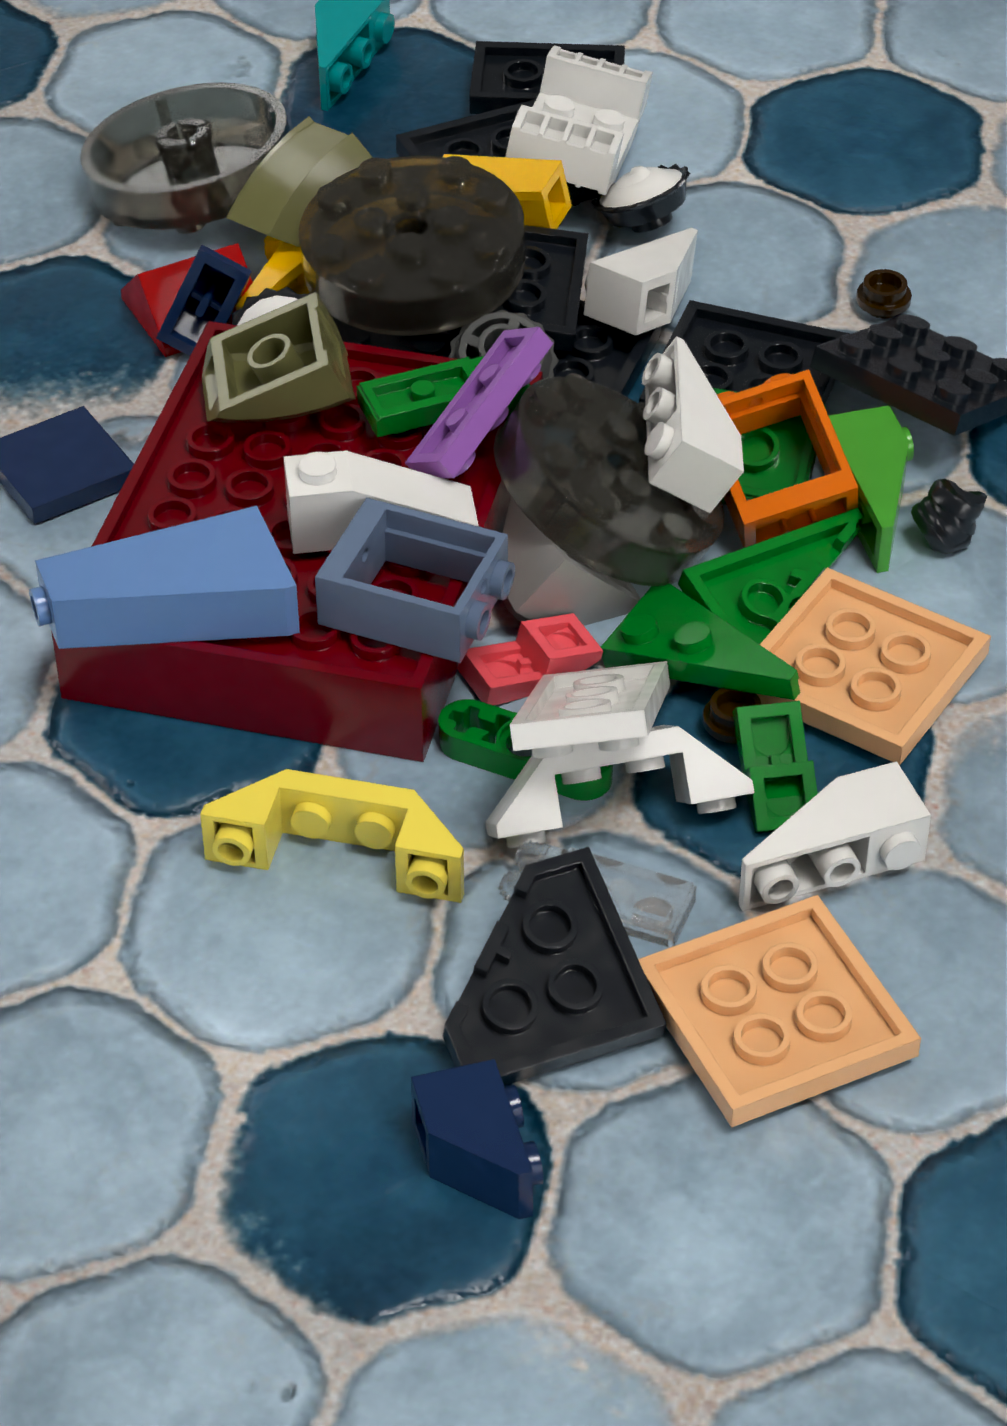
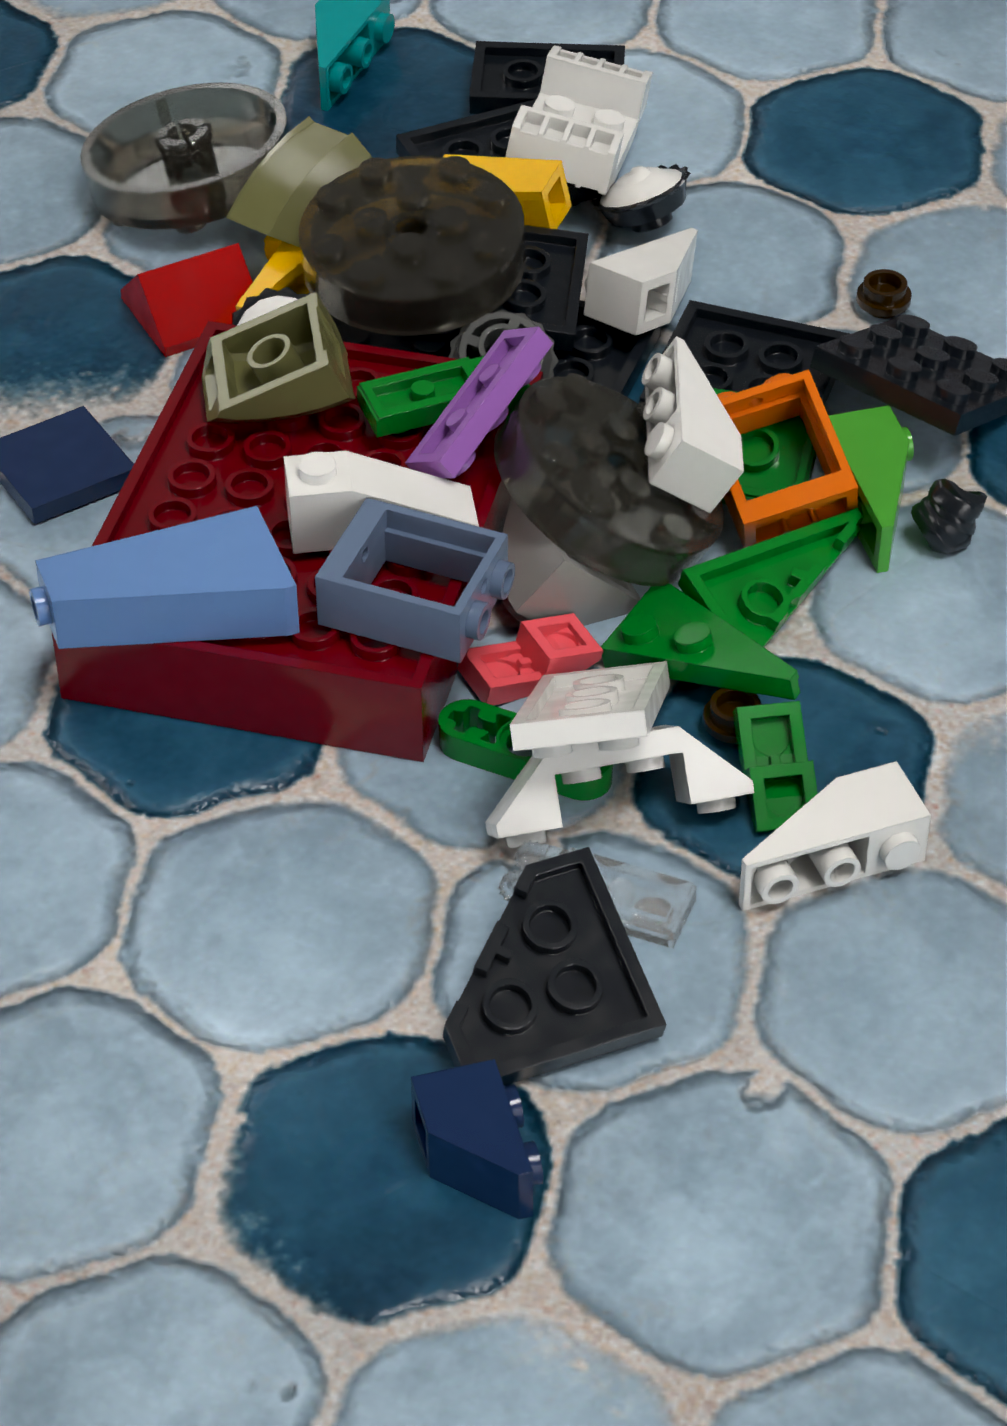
dark blue slope [156,245,252,356] -> none
light yellow slope [200,769,464,903] -> none
light nougat plate [638,895,921,1128] -> none
light nougat plate [757,567,991,765] -> none

